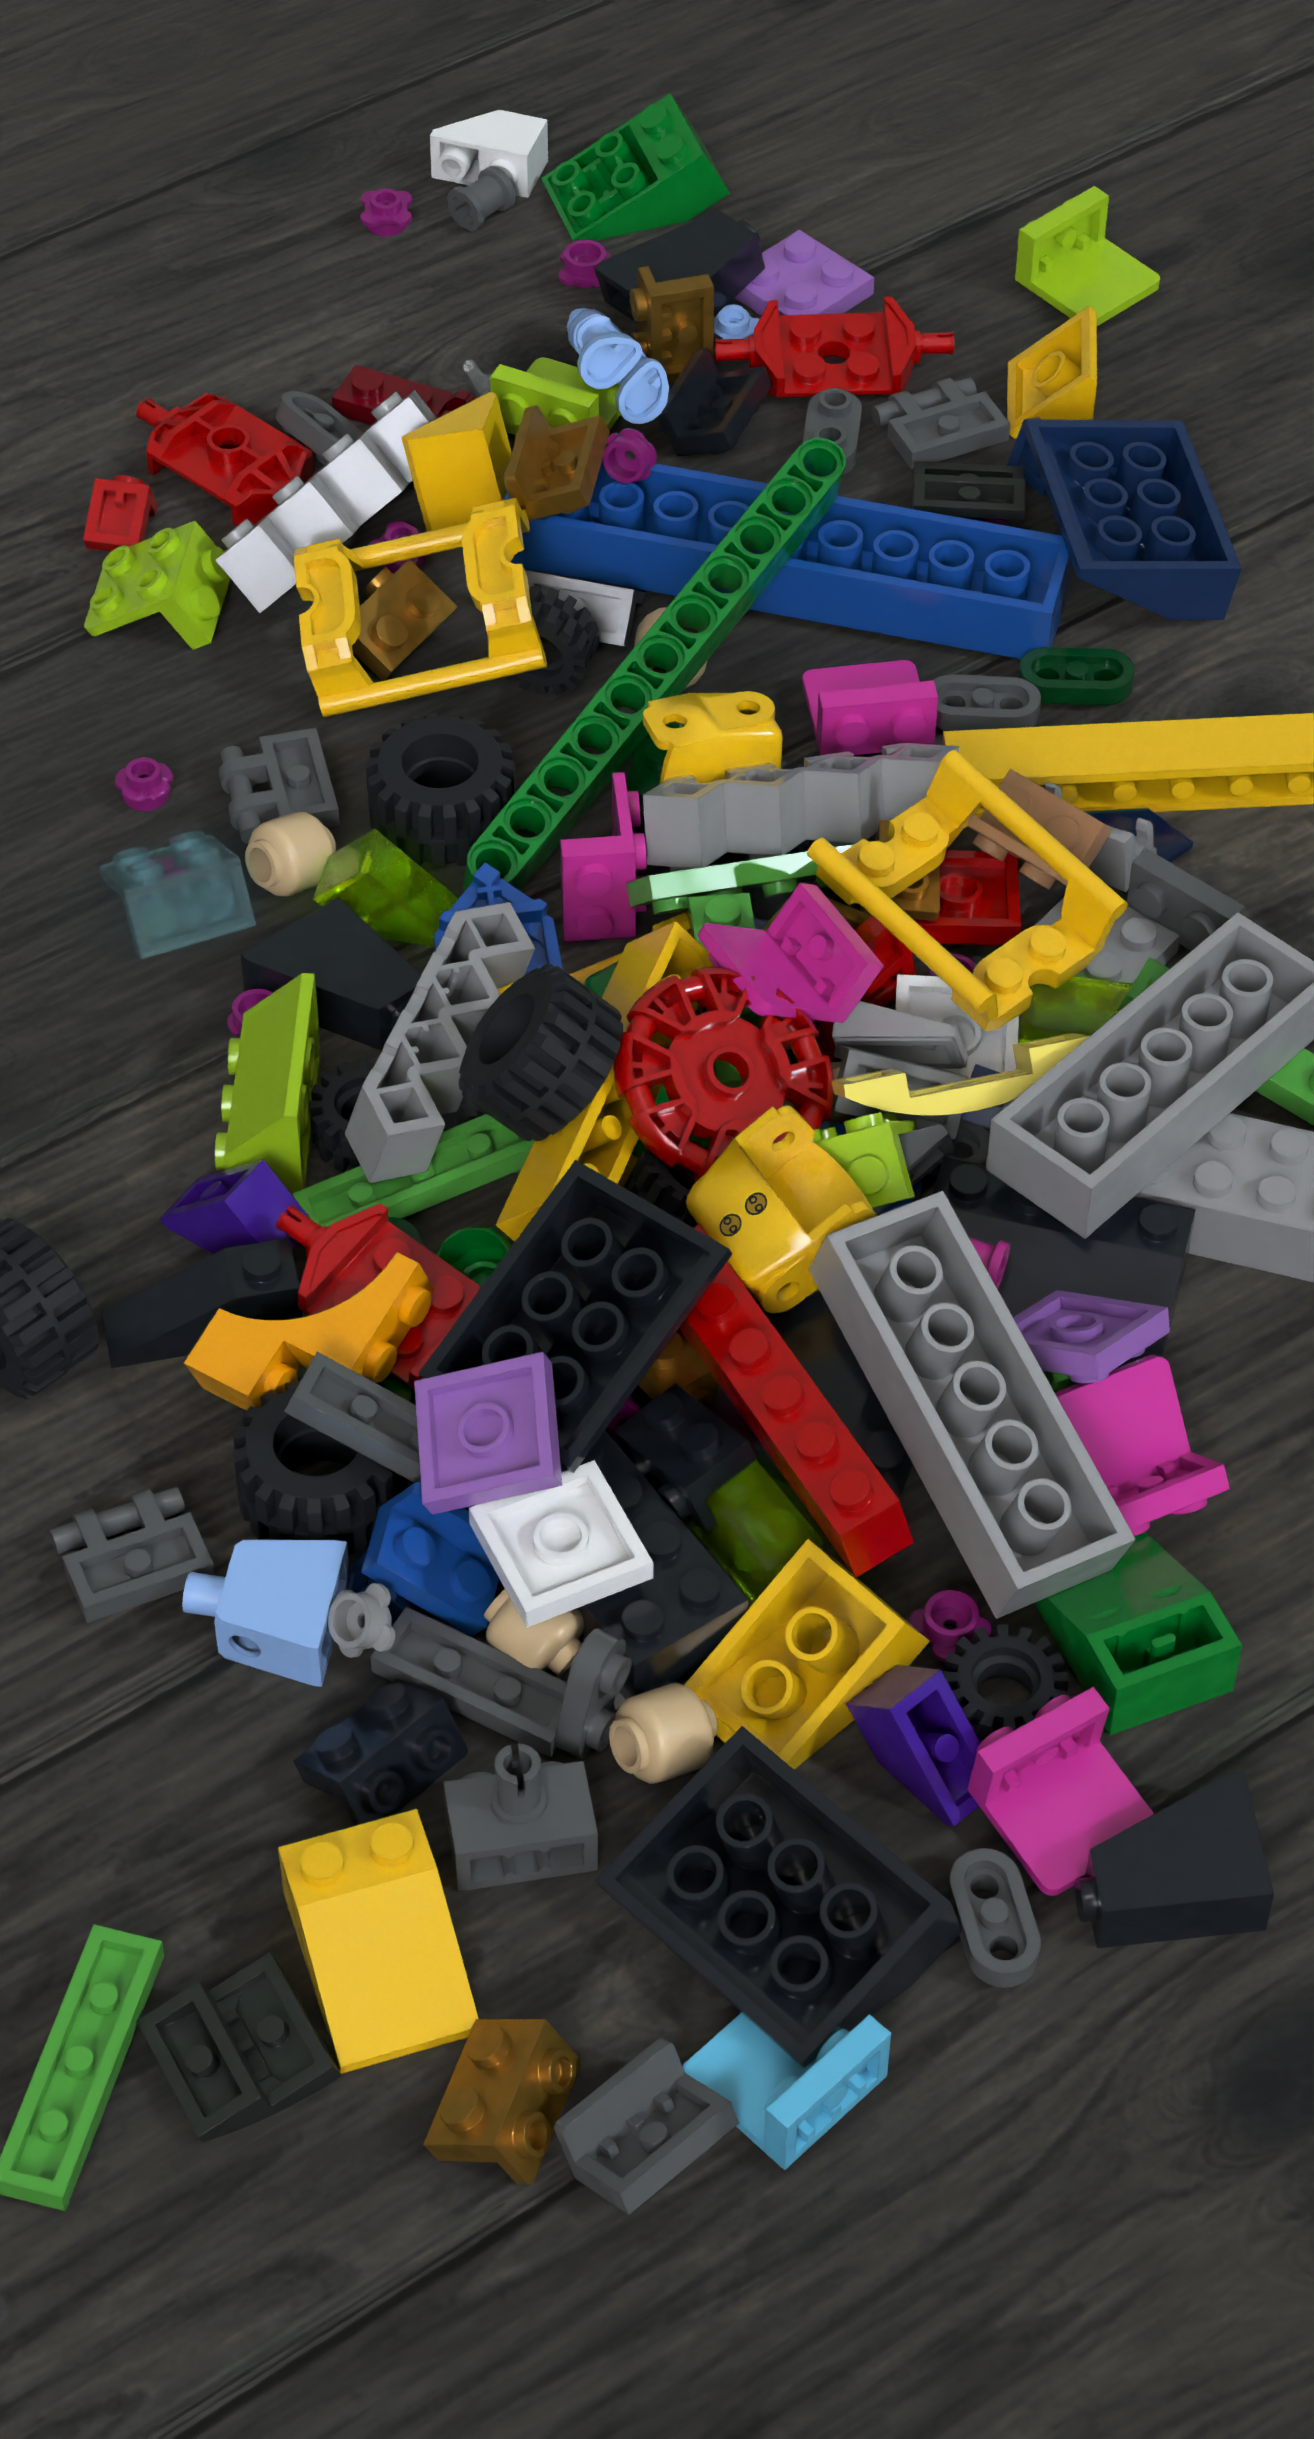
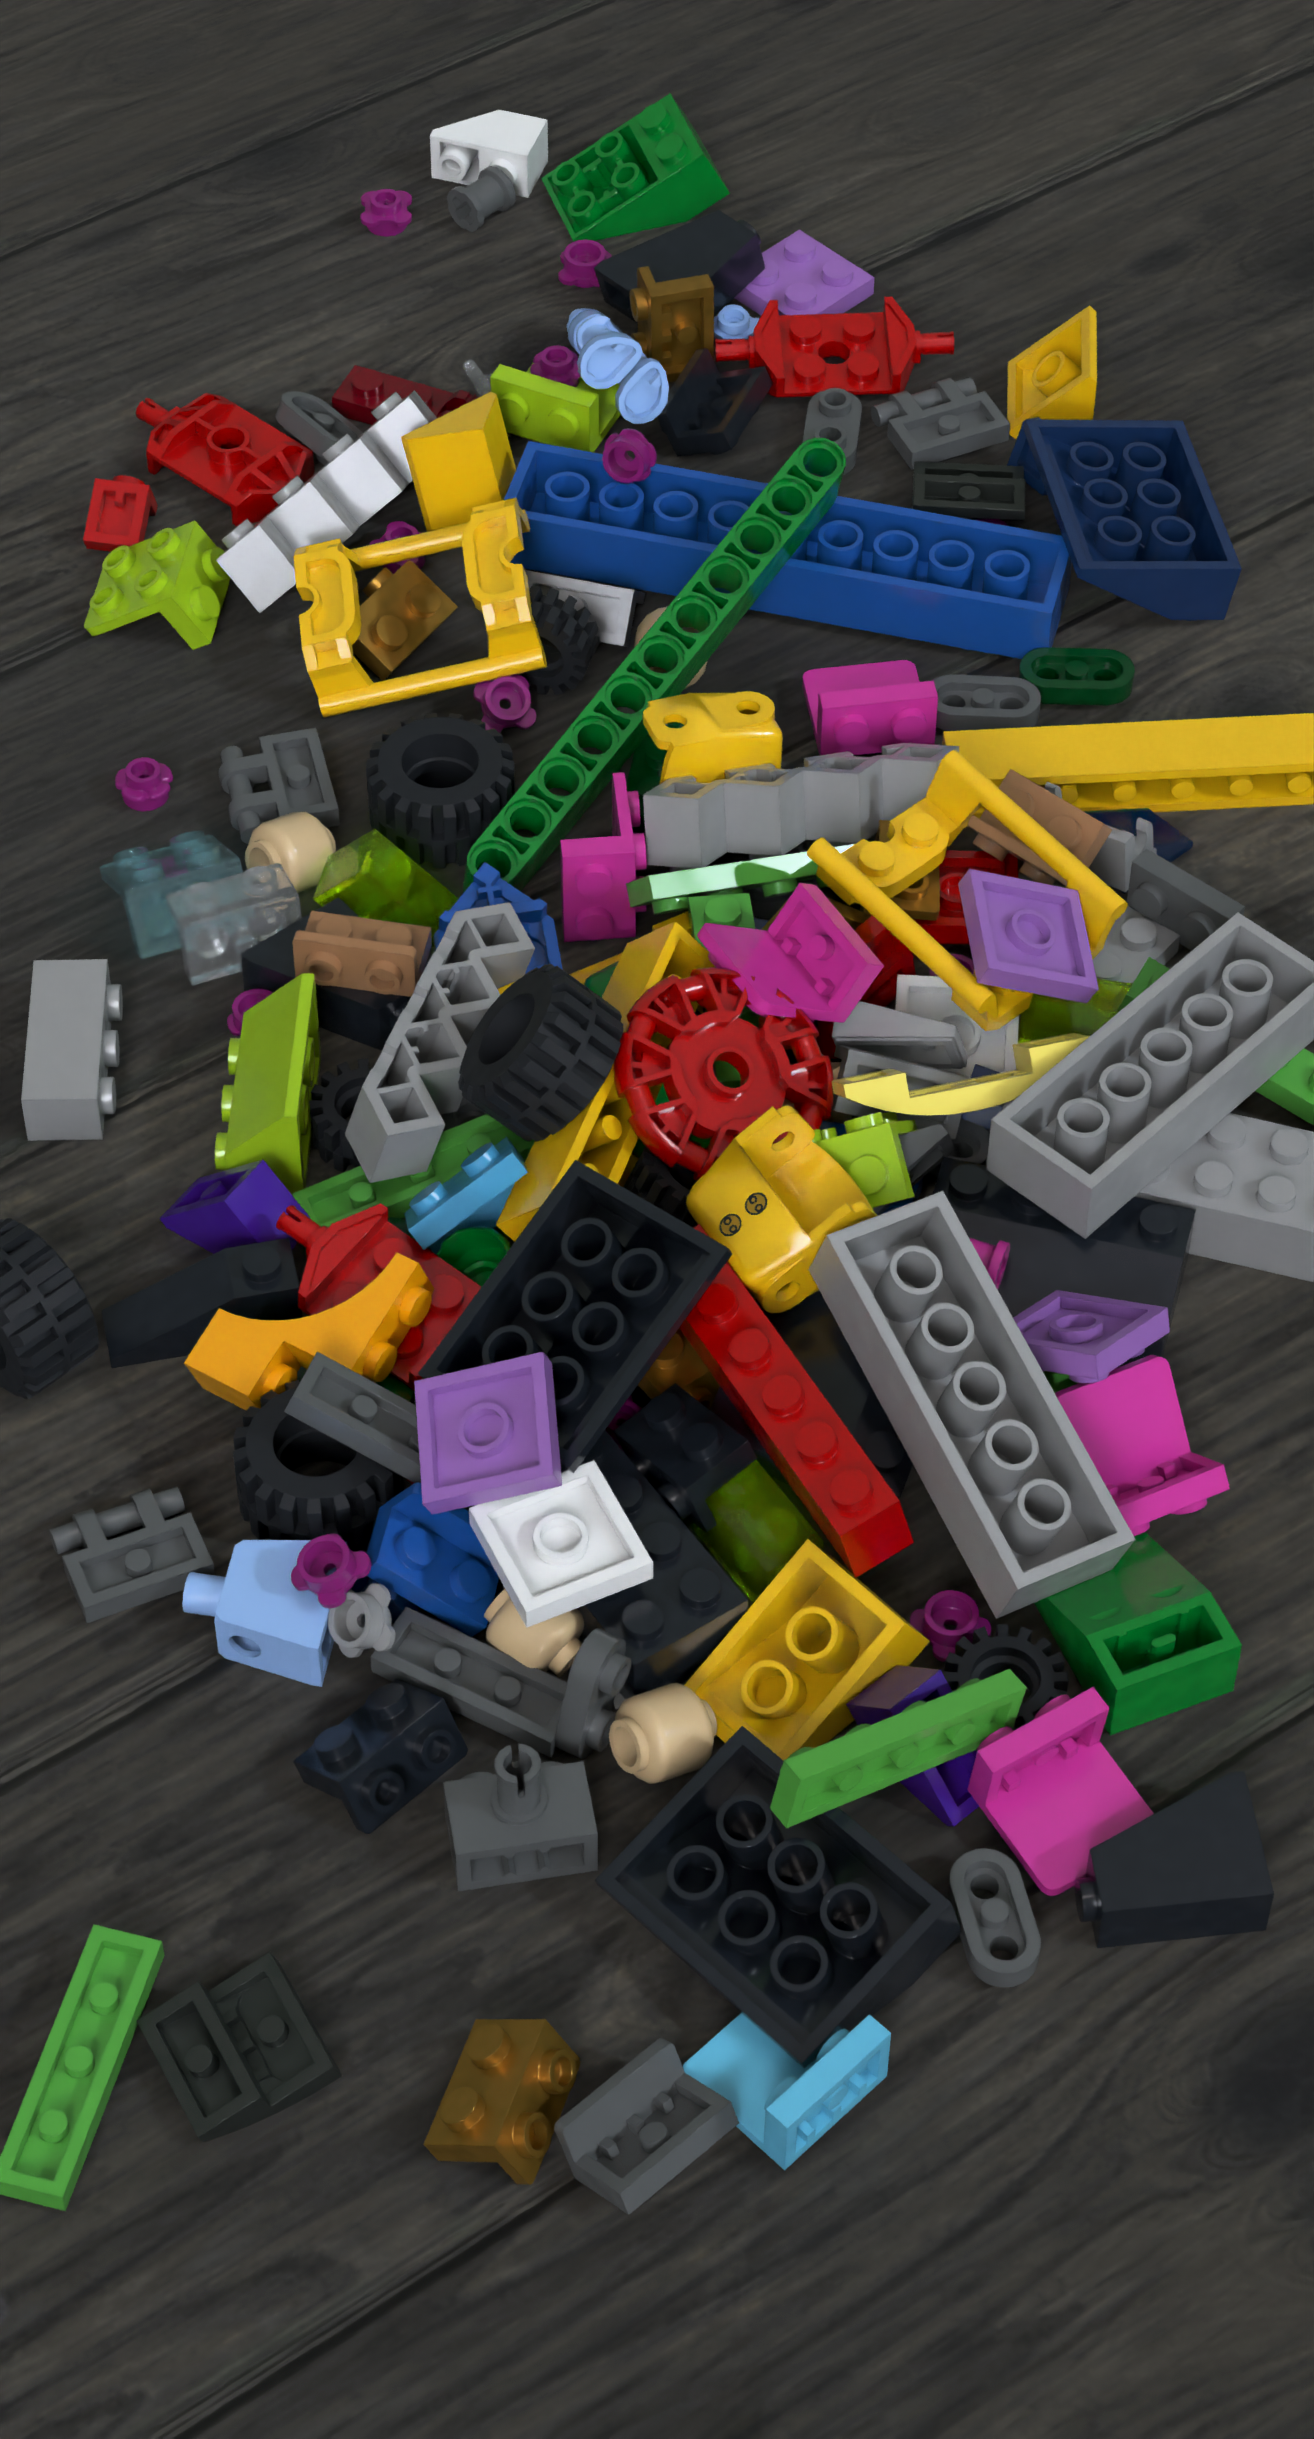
yellow slope [278,1809,479,2074] -> none
pearl gold bracket [504,405,610,521] -> none
lime bracket [1015,186,1160,326] -> none
none -> light grey brick [21,959,123,1141]
none -> clear bracket [166,863,302,986]
none -> magenta plate [291,1533,372,1609]
none -> medium nougat bracket [292,911,432,997]
none -> dark azure bracket [404,1137,528,1254]
none -> magenta plate [473,674,537,733]
none -> magenta plate [530,345,581,387]
none -> bright green plate [770,1669,1027,1829]
none -> medium lavender plate [958,869,1099,1004]

